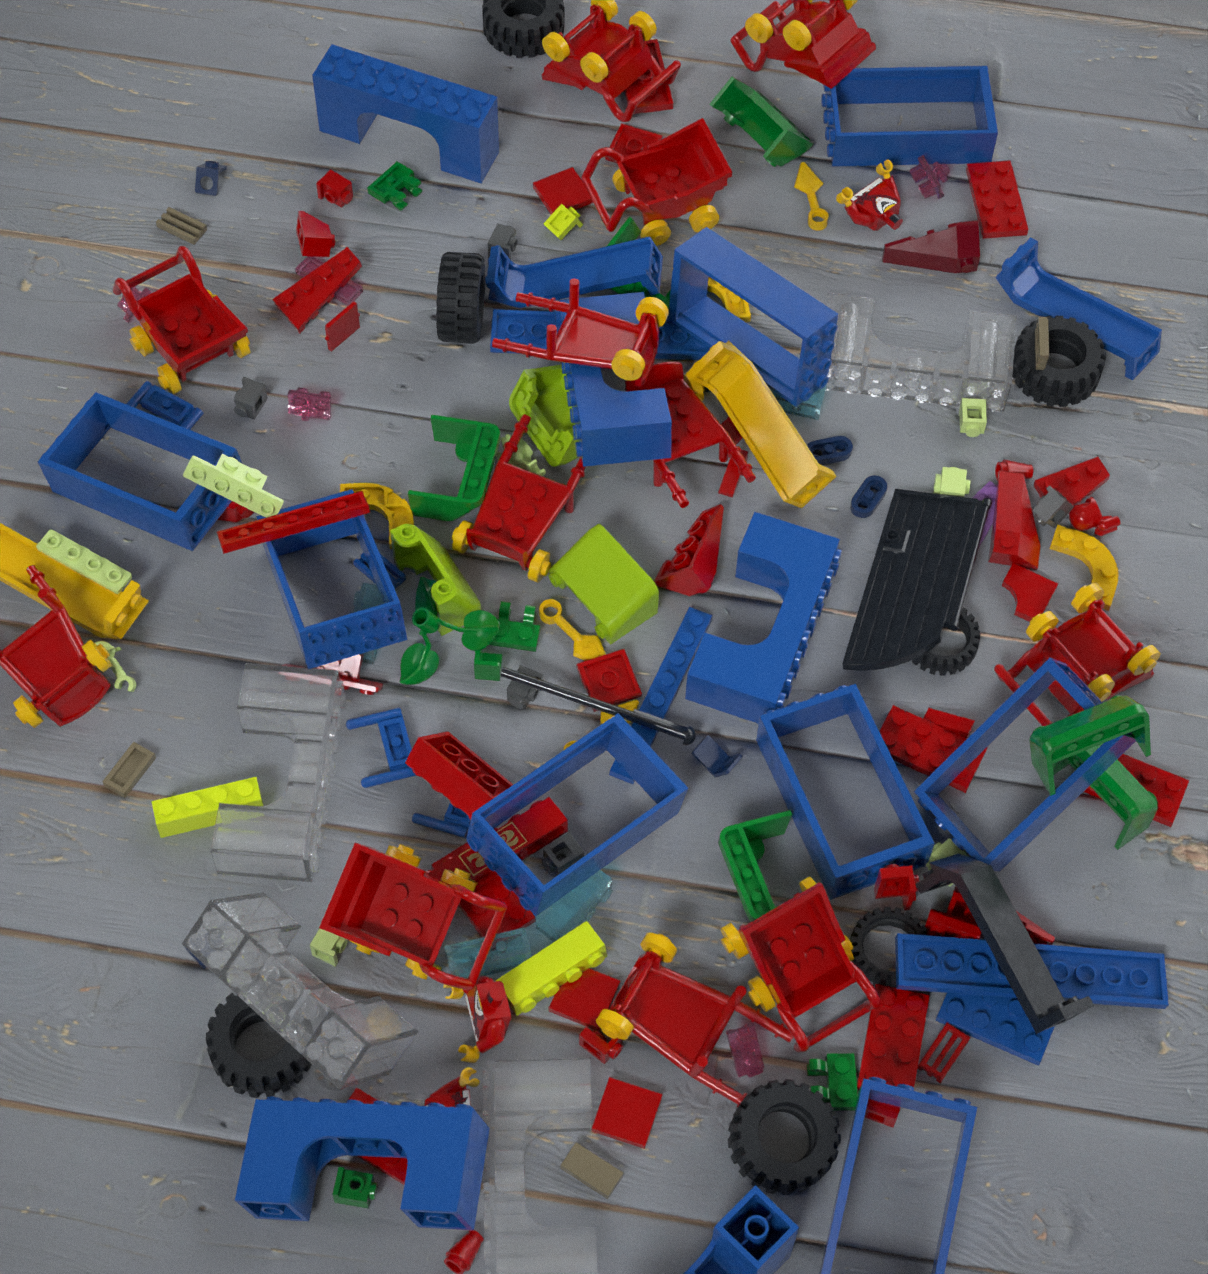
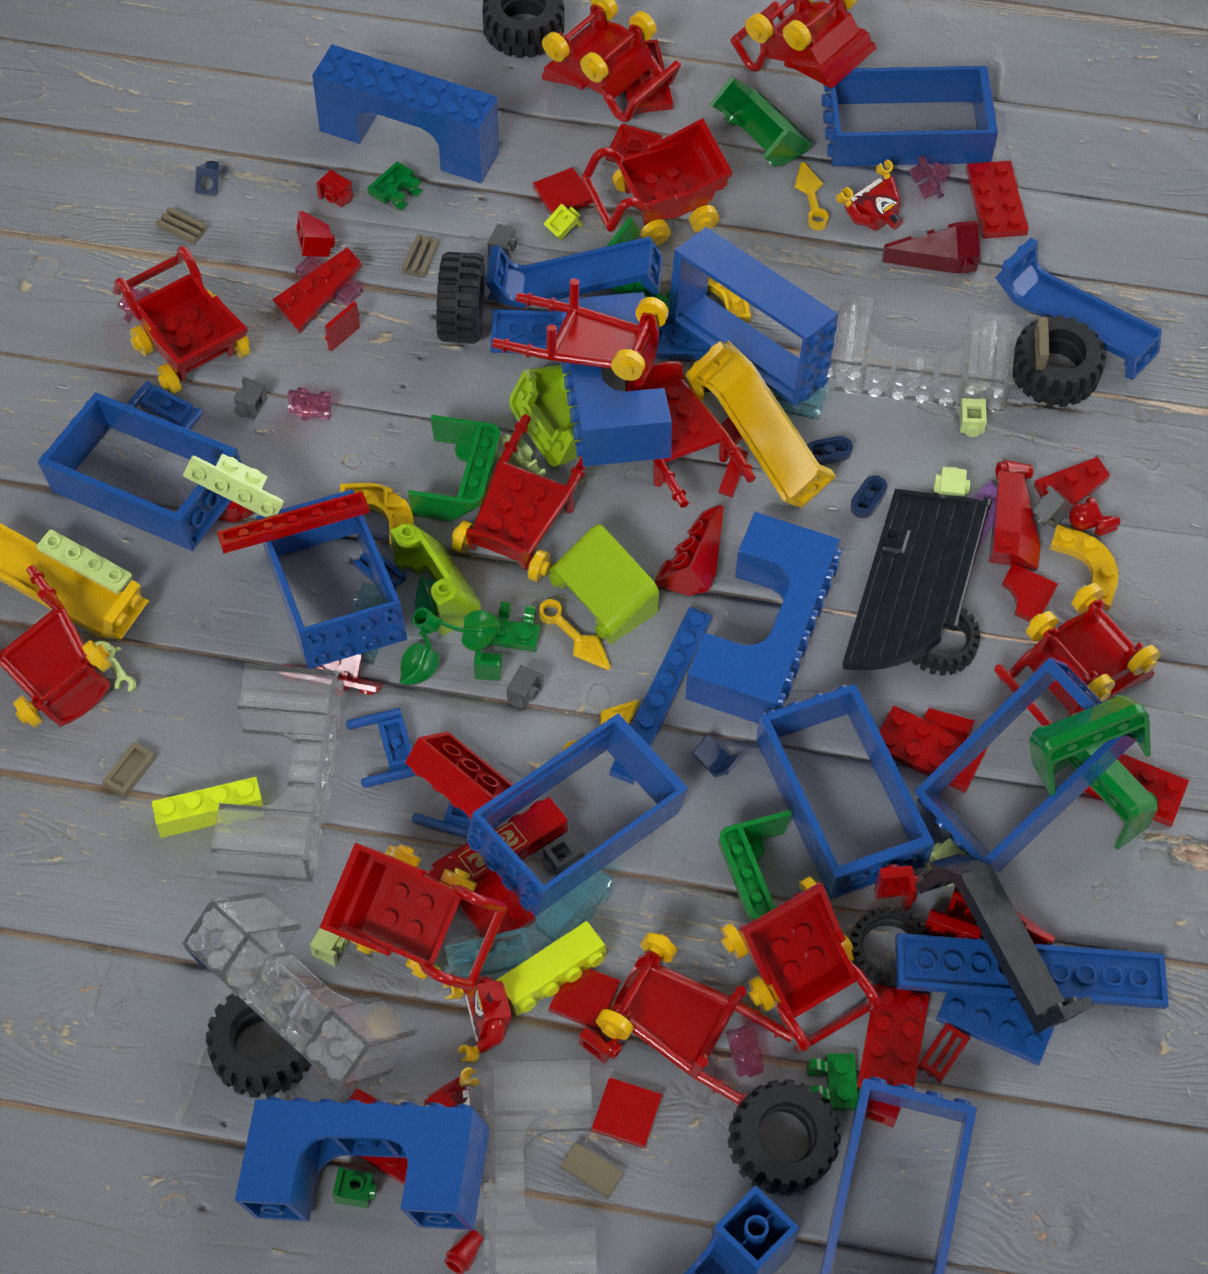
black bar [501,667,696,745] -> none
red tile [576,649,642,712] -> none
none -> dark tan tile [402,233,439,278]

